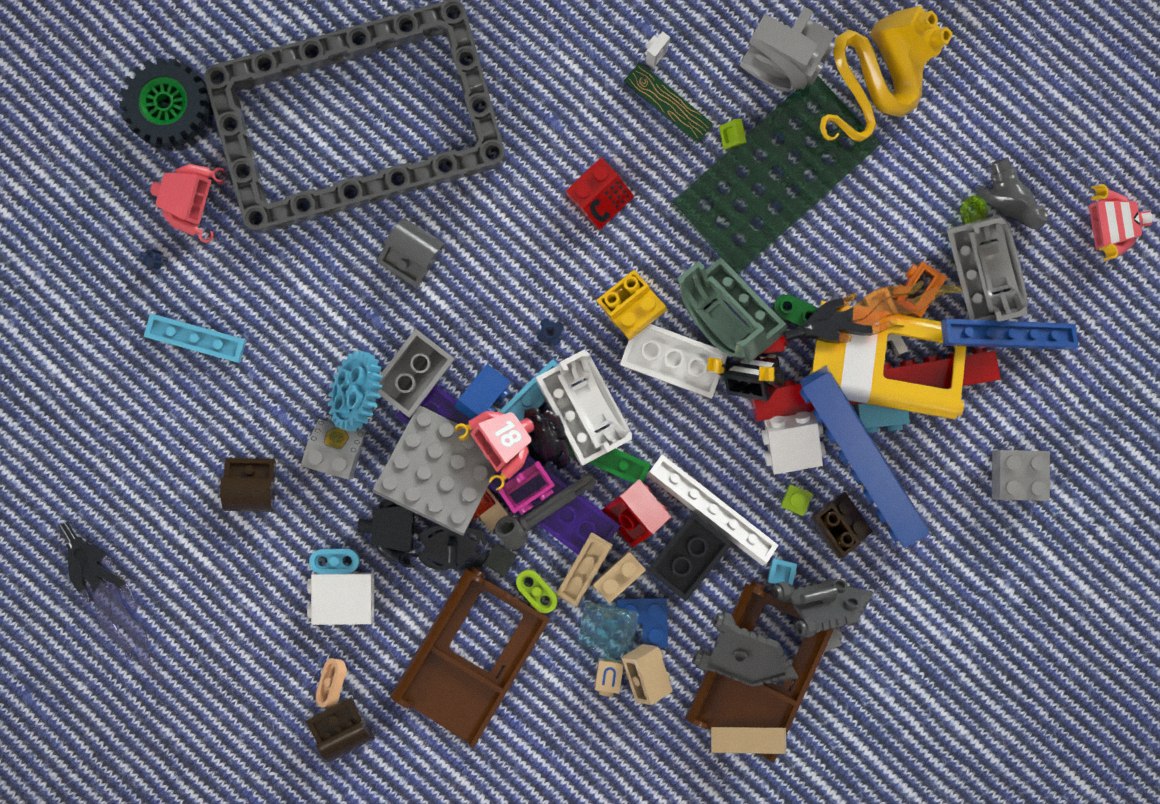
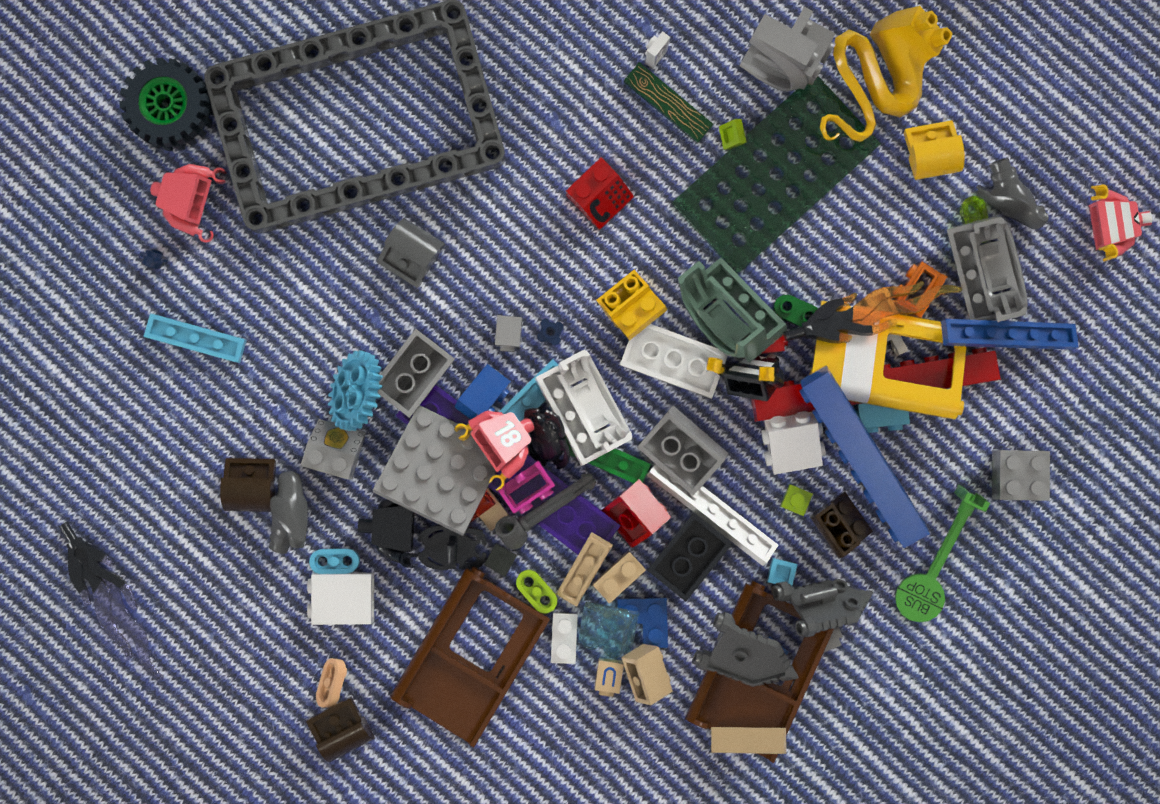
none -> dark grey animal [269,471,308,554]
none -> light grey brick [495,315,523,352]
none -> white plate [551,612,578,664]
none -> light grey slope [637,406,729,496]
none -> bright green piece [895,484,990,622]
none -> yellow brick [904,120,965,180]

